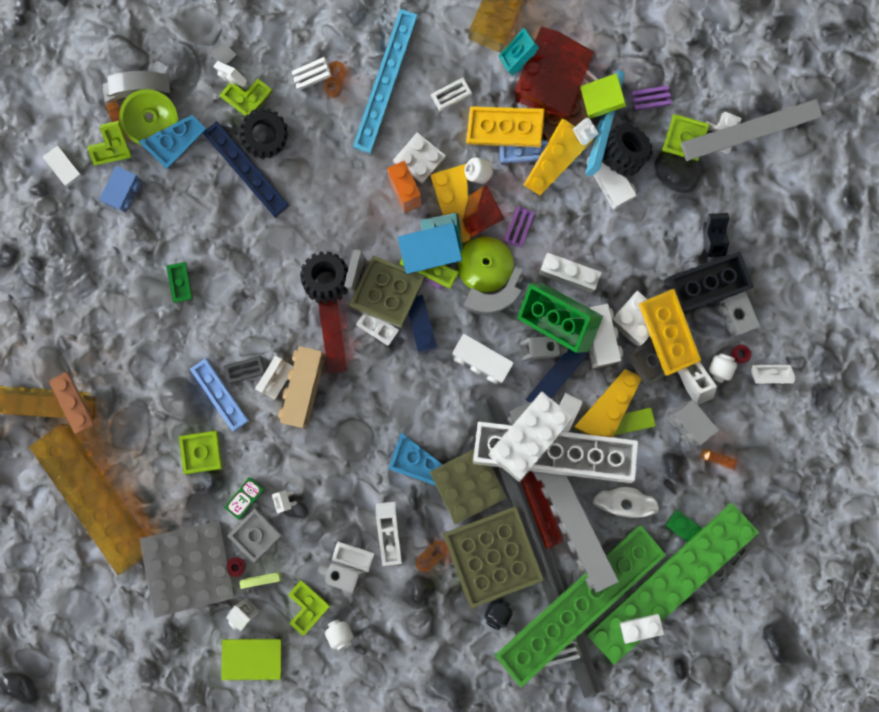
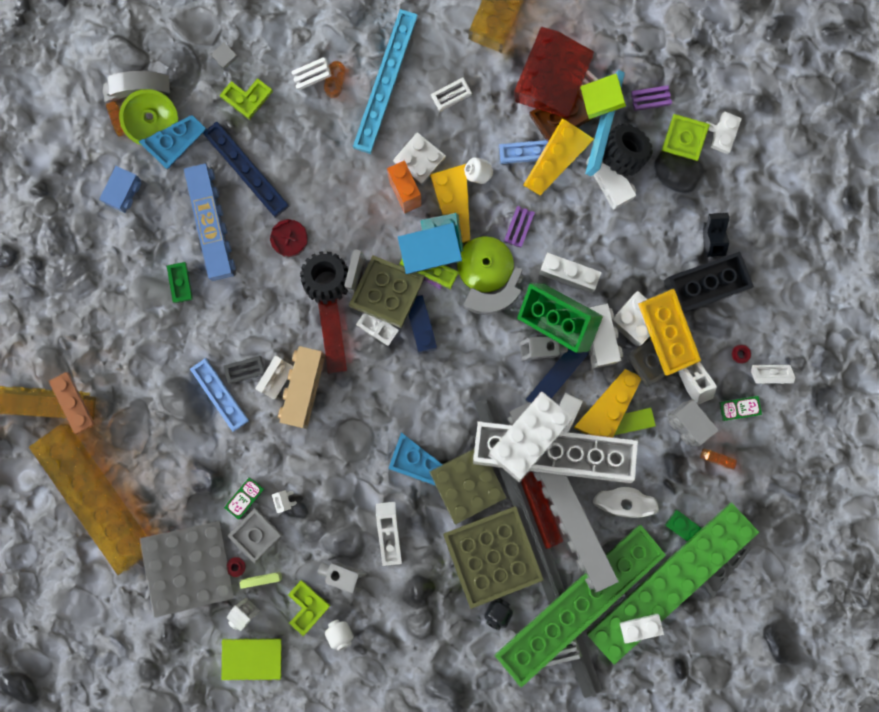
white tile [43,146,82,187] -> none
lime plate [88,121,132,166] -> none
lime tile [178,431,223,475] -> none
white plate [213,61,249,91] -> none
black tyre [239,108,288,159] -> none
white tile [331,541,375,572] -> none
clear orange beam [416,540,447,572] -> none
white brick [452,334,514,385] -> none
clear red slope [462,185,505,237] -> none
yellow tile [466,107,545,147] -> none
teal plate [498,28,539,76] -> none
white tile [573,118,599,145] -> none
light grey tile [680,99,822,161] -> none
white head [708,353,737,383] -> none
light grey brick [719,291,760,337] -> none
none -> medium blue brick [184,163,236,281]
none -> dark red tile [270,219,308,257]
none -> tile [719,396,762,421]

